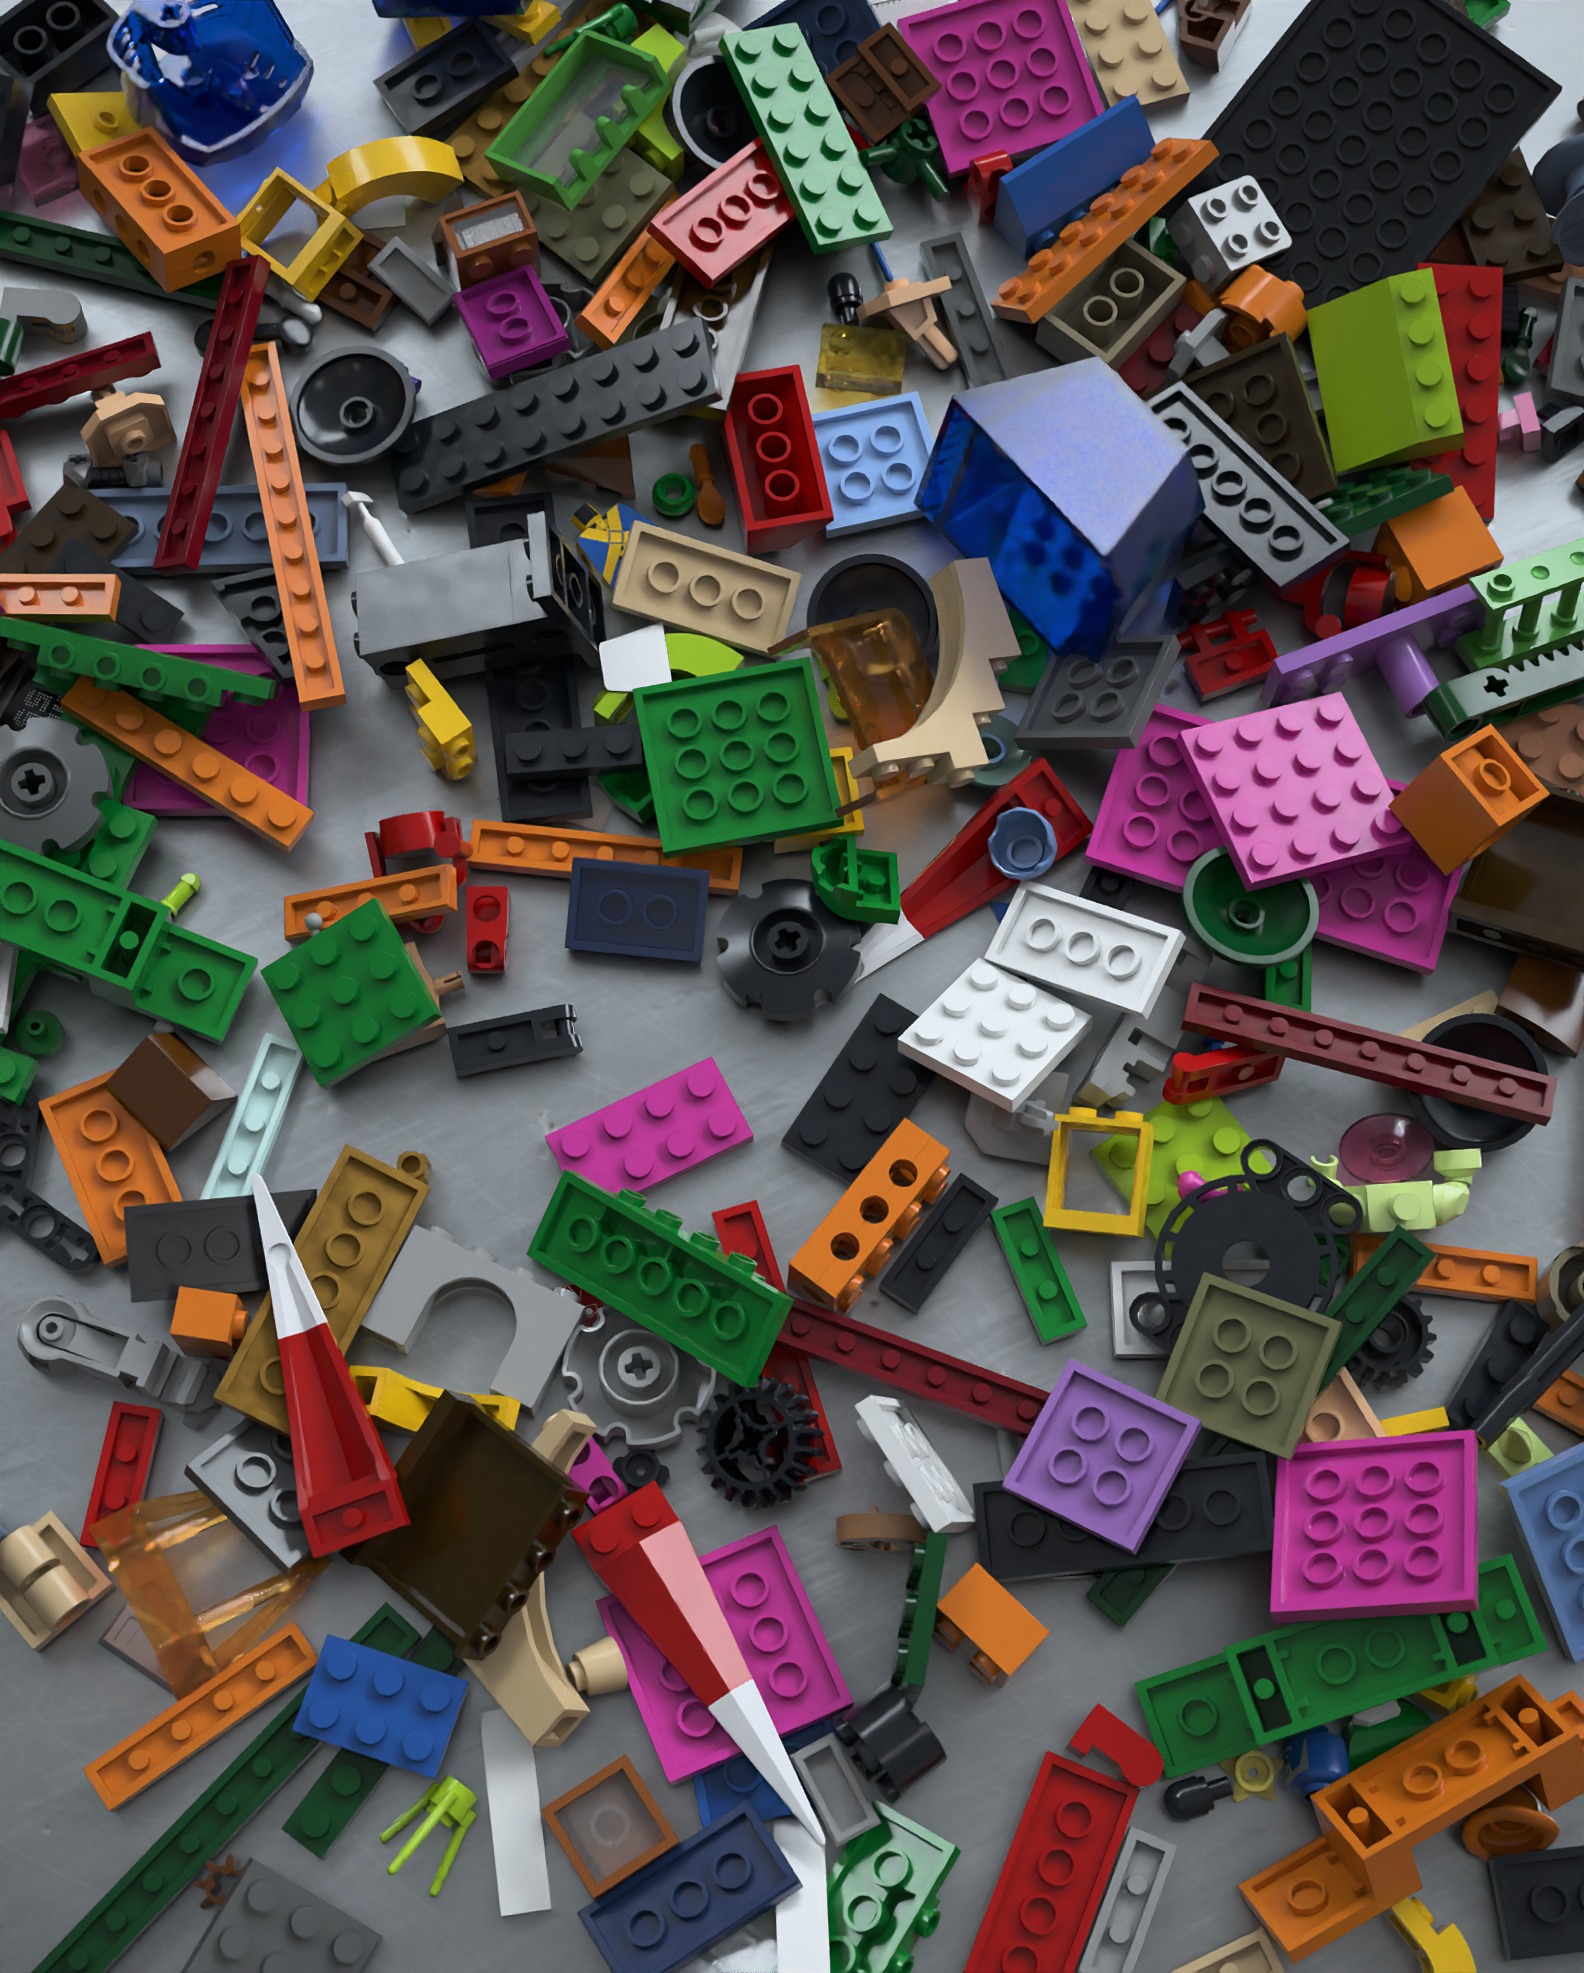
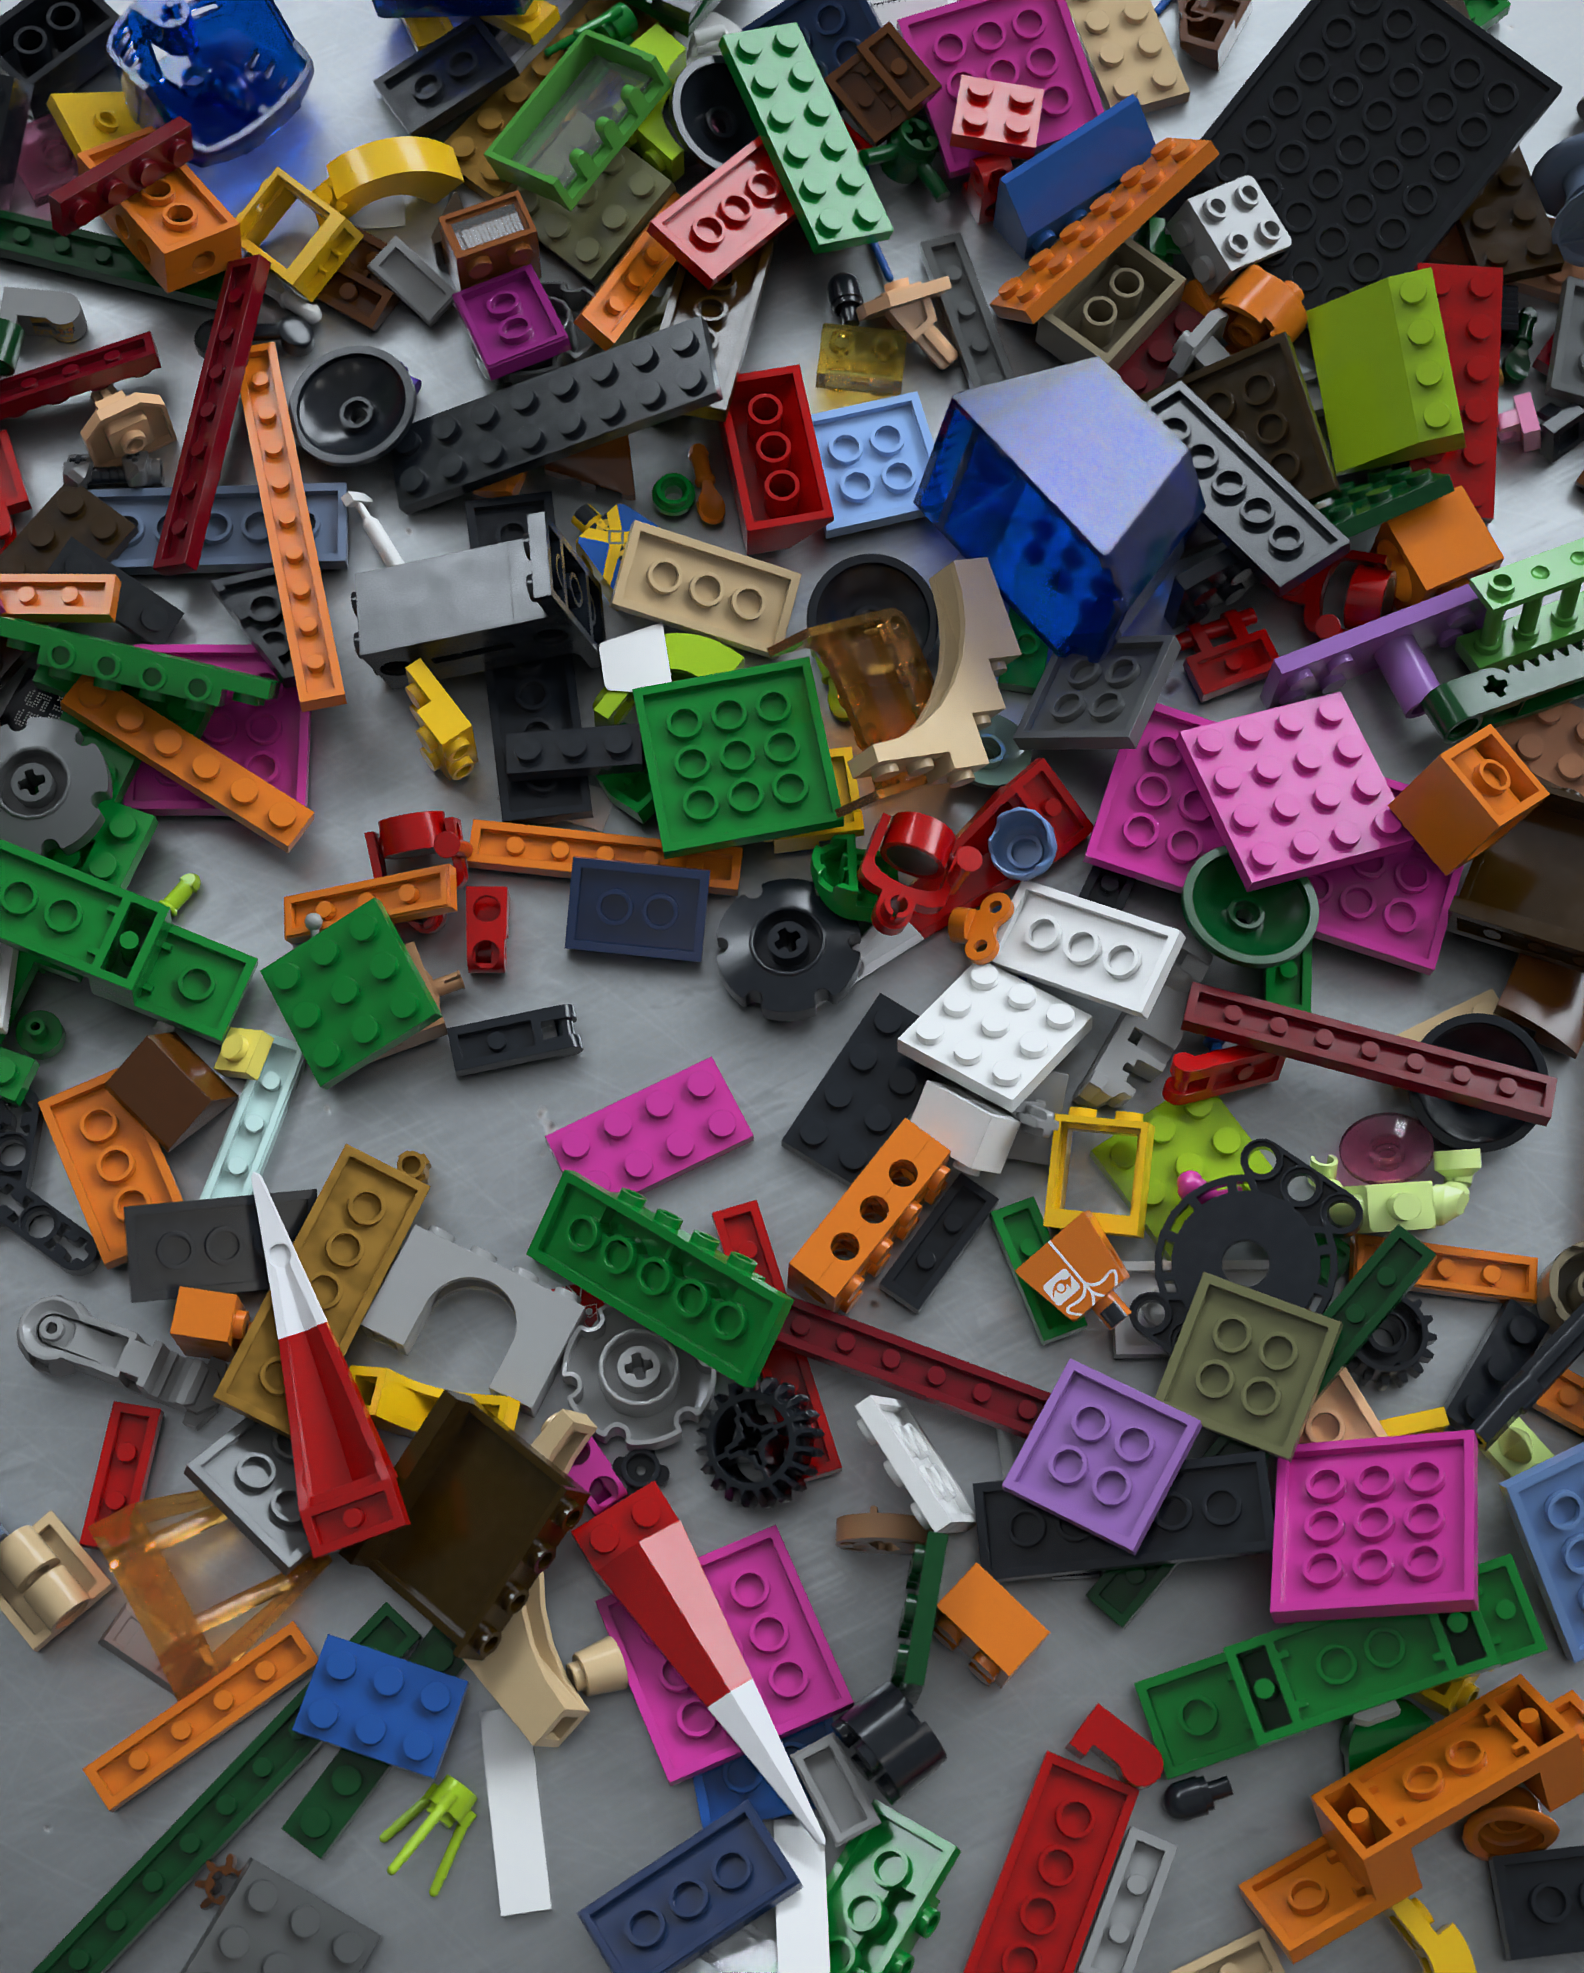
clear piece [540,1754,680,1901] -> none
light yellow plate [1220,1749,1284,1802] -> none
blue head [1283,1725,1350,1804] -> none
none -> dark red plate [48,116,194,237]
none -> light yellow plate [213,1027,274,1080]
none -> red piece [857,811,983,936]
none -> white brick [911,1080,1021,1176]
none -> orange piece [948,892,1014,965]
none -> plate [949,75,1044,160]
none -> orange torso [1015,1210,1132,1331]

